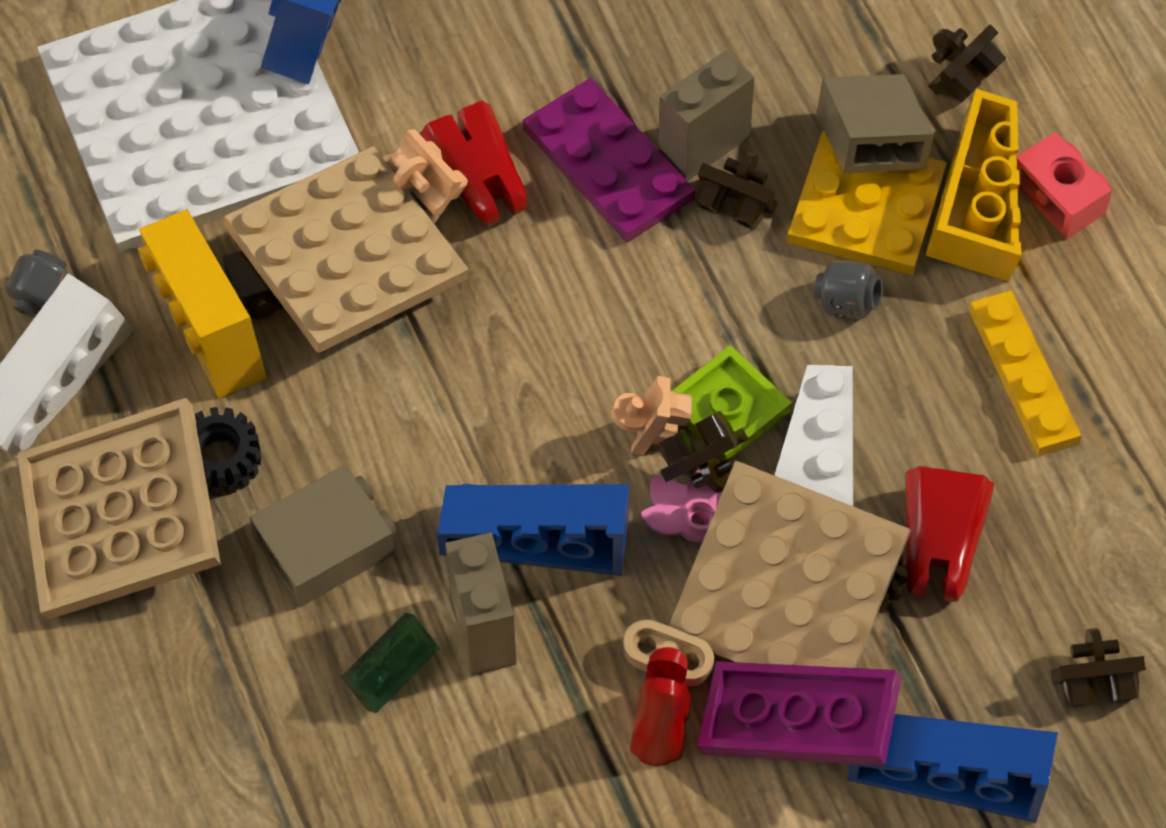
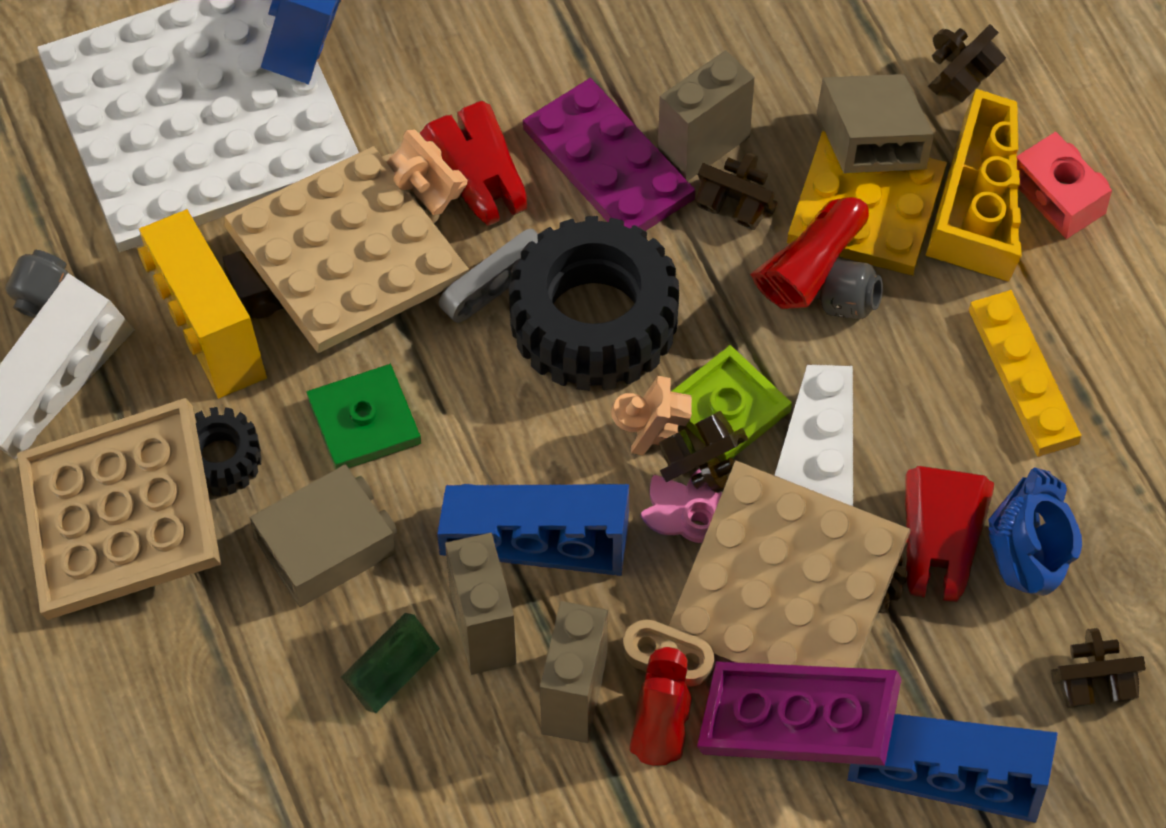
none -> green plate [306,363,422,470]
none -> light grey beam [439,229,538,323]
none -> black tyre [509,216,679,391]
none -> dark tan brick [540,601,608,743]
none -> red piece [750,197,869,309]
none -> blue helmet [988,467,1082,596]

